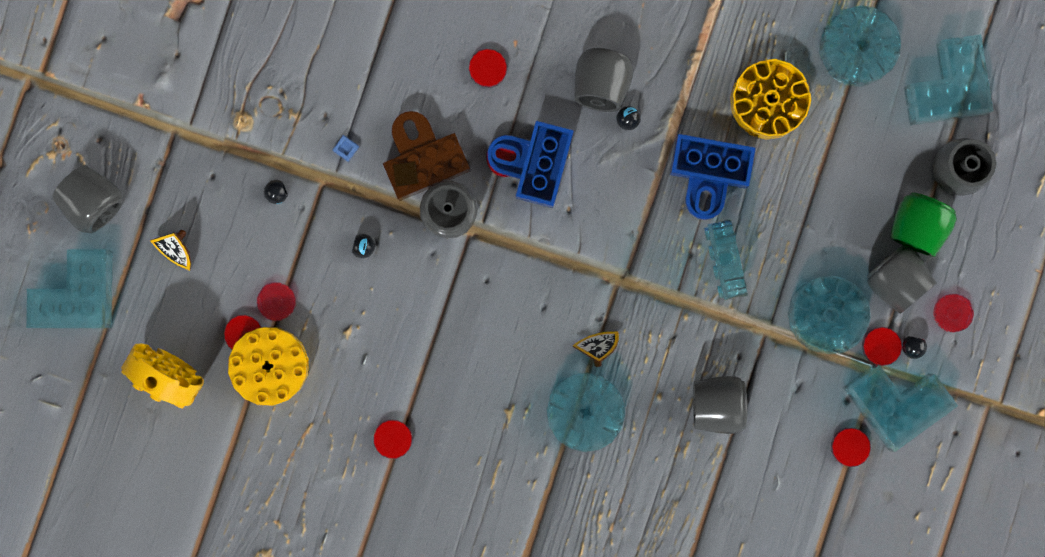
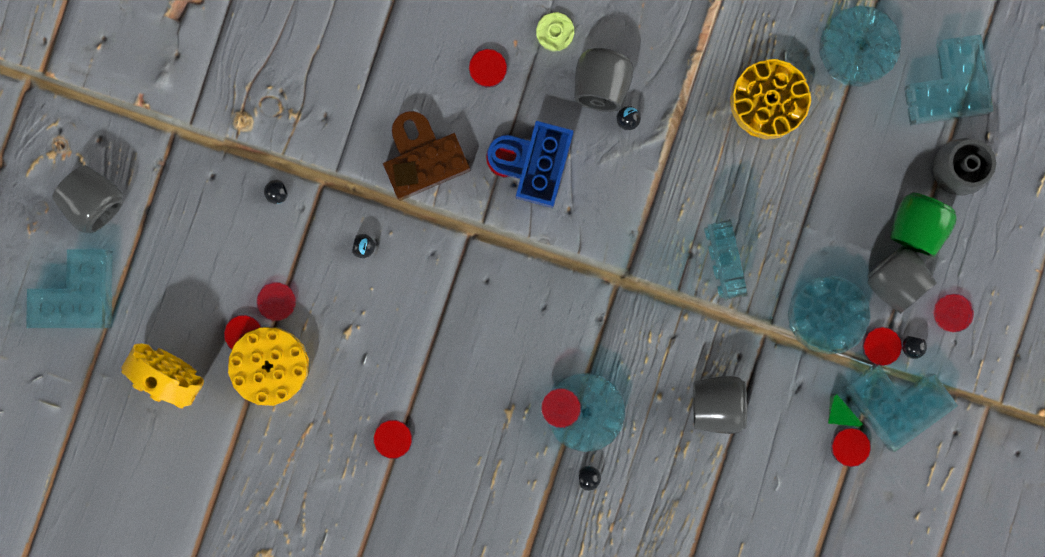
shield [150,230,191,271] -> none
medium blue tile [332,135,360,162] -> none
dark grey piece [420,181,477,239] -> none
shield [572,331,619,367] -> none
blue brick [669,134,756,220] -> none
none -> yellowish green tile [536,12,574,51]
none -> clear pink tile [541,388,581,428]
none -> black piece [579,466,601,491]
none -> green slope [828,394,863,427]

